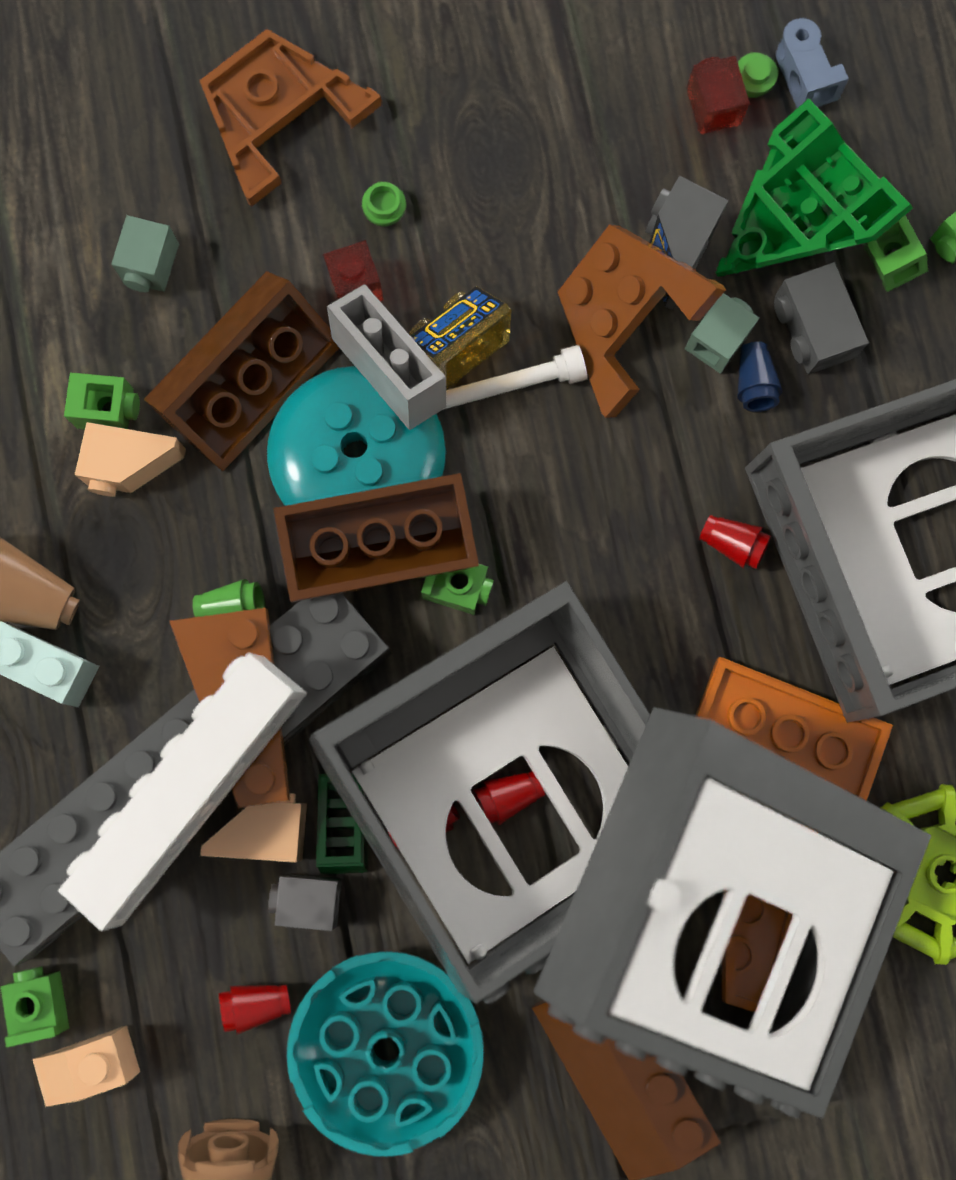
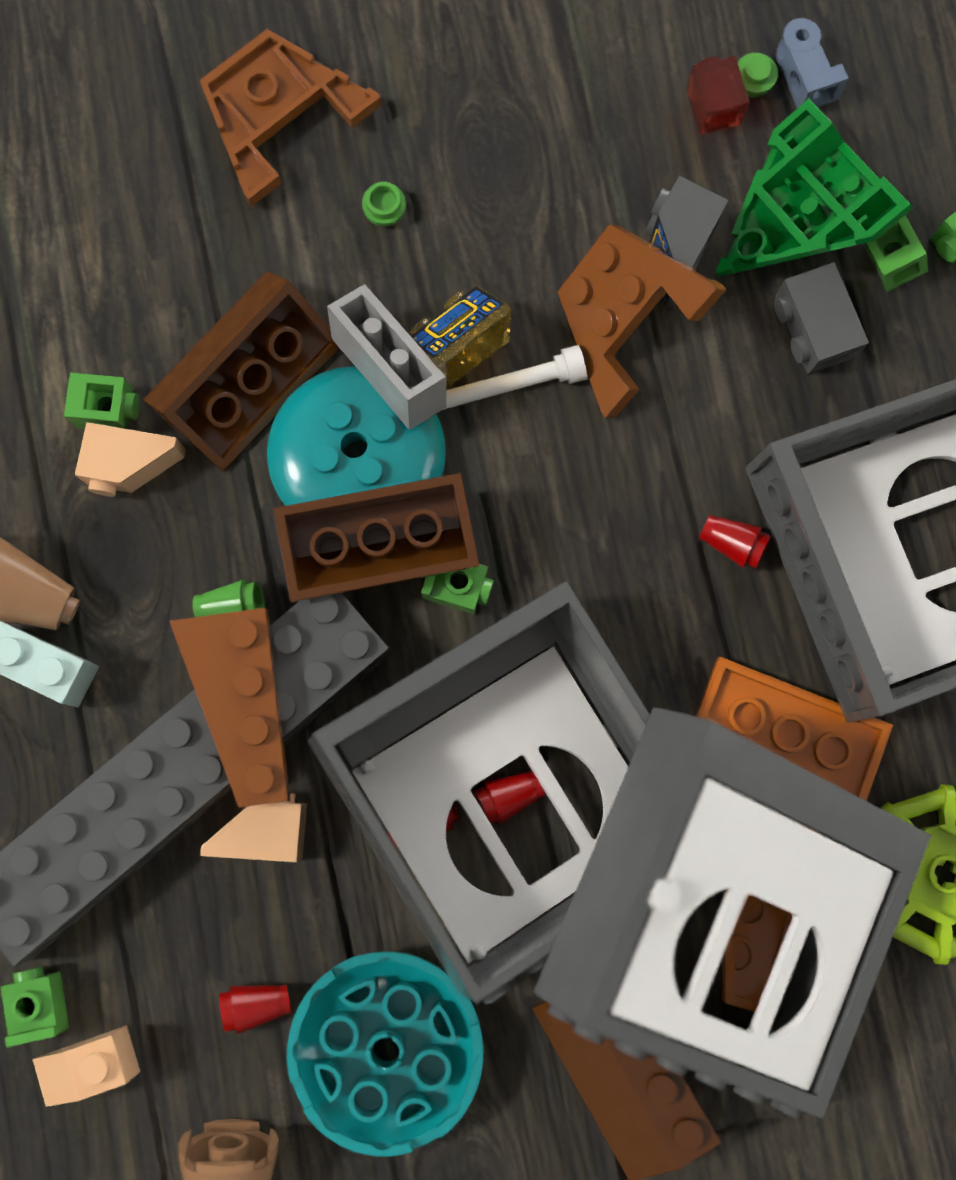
white brick [58,653,308,931] -> none
sand green brick [111,215,179,292] -> none
flat silver brick [268,874,342,931] -> none
dark green slope [316,773,368,874] -> none
clear red brick [323,240,384,302] -> none
sand green brick [685,293,759,374] -> none
dark blue cone [737,342,783,412] -> none

